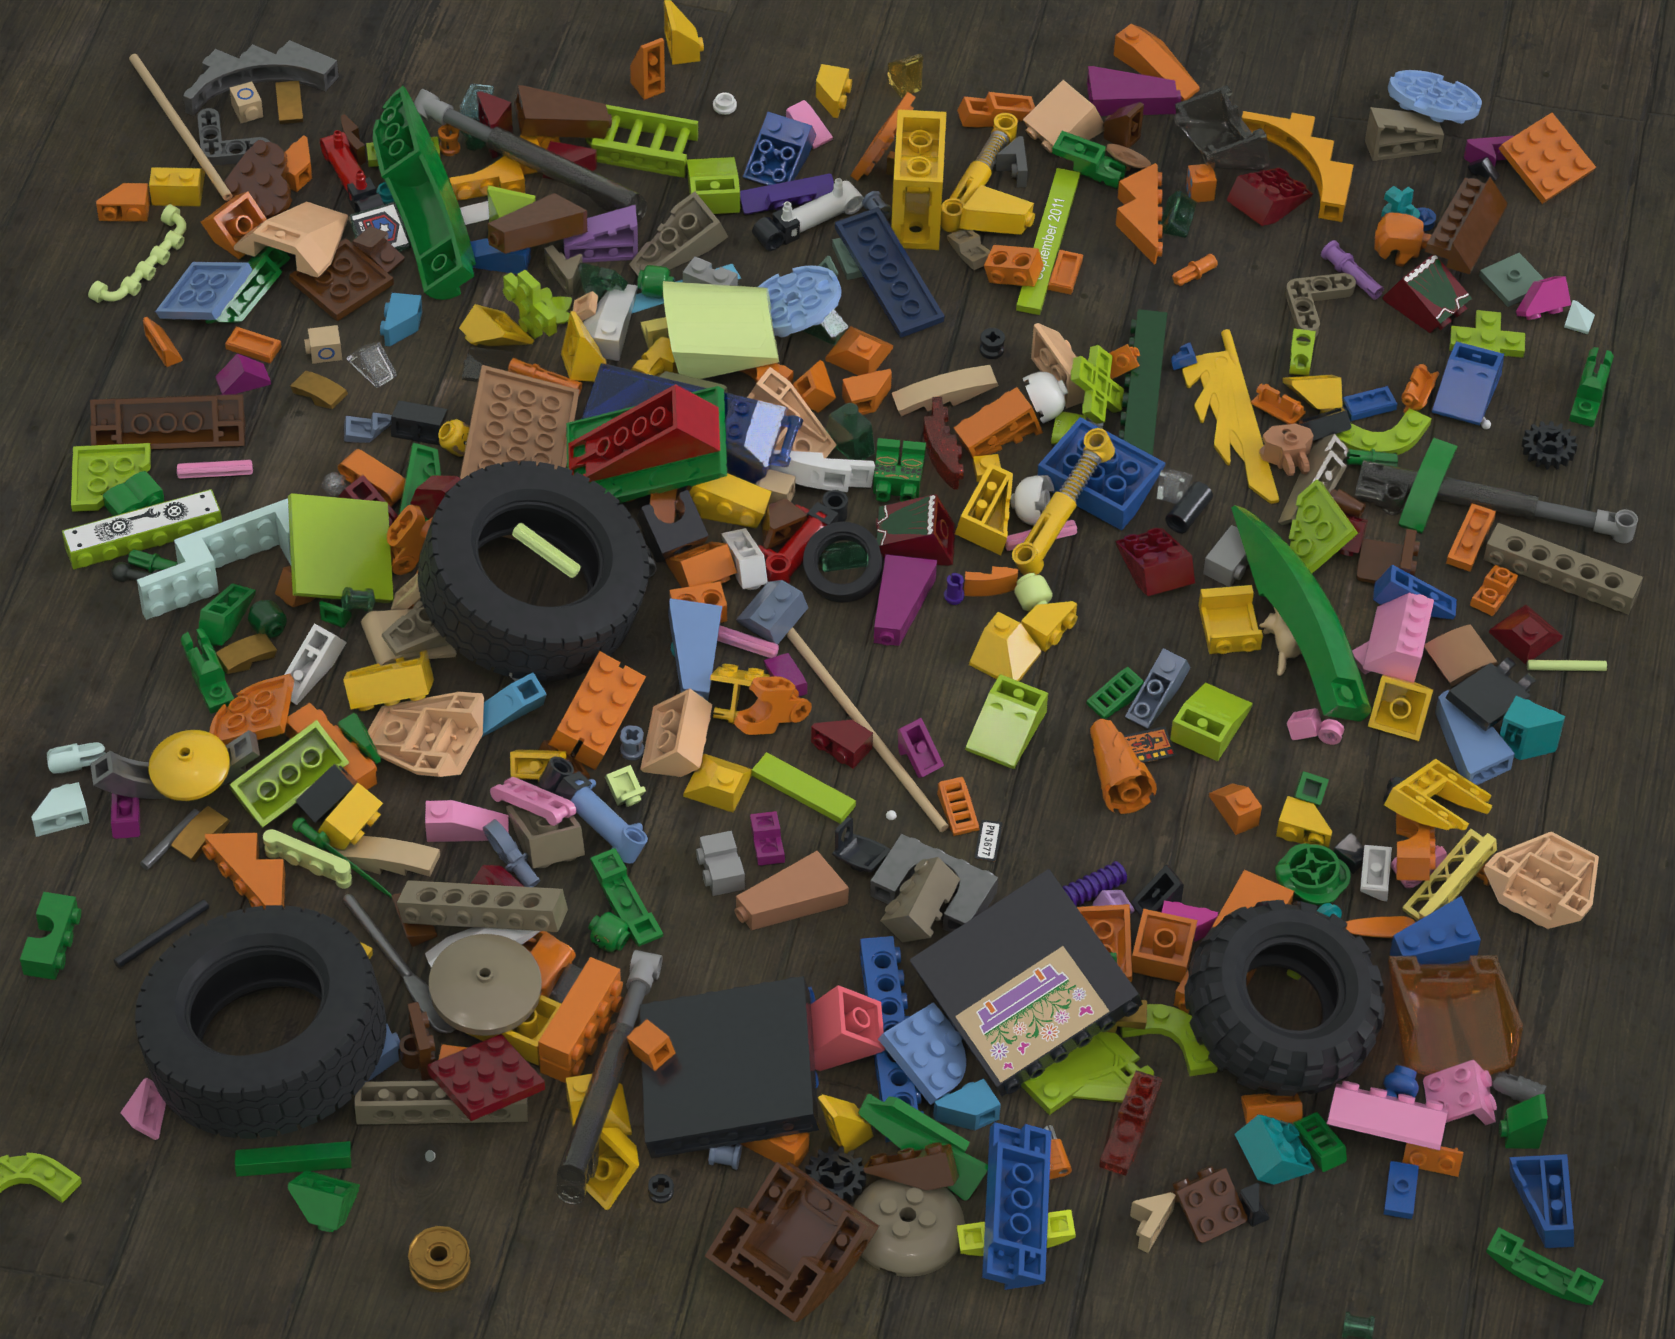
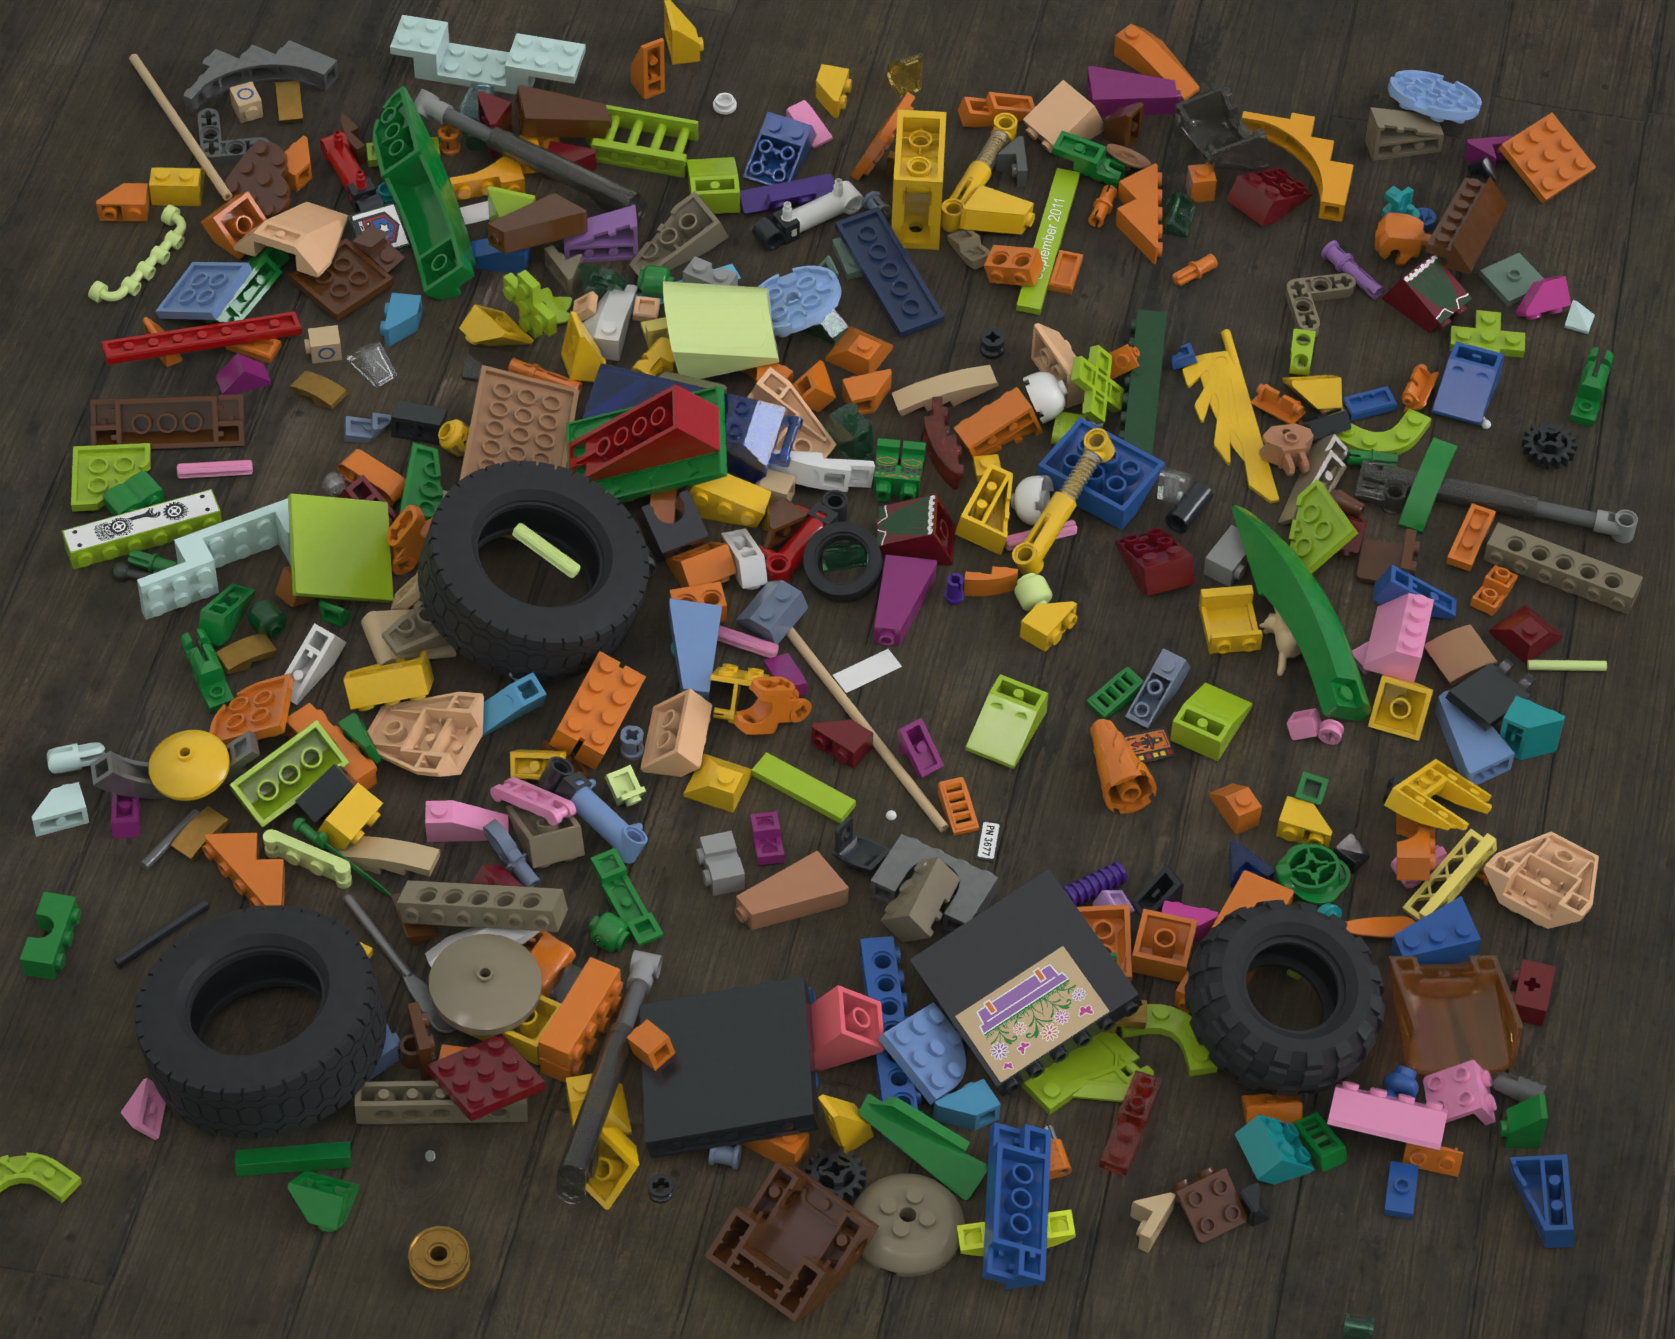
clear green bush [341,587,375,612] -> none
dark red slope [410,475,461,519] -> none
reddish brown slope [863,1142,959,1190] -> none
yellow slope [969,612,1041,681] -> none
white slope [1360,845,1392,902] -> none
green slope [1486,1227,1604,1306] -> none
none -> red tile [101,312,302,365]
none -> light aqua bracket [390,15,586,94]
none -> light nougat tile [633,296,660,322]
none -> white sticker [833,649,902,693]
none -> orange pin [1088,185,1118,227]
none -> clear blue slope [1228,839,1275,888]
none -> dark red brick [1507,959,1556,1026]

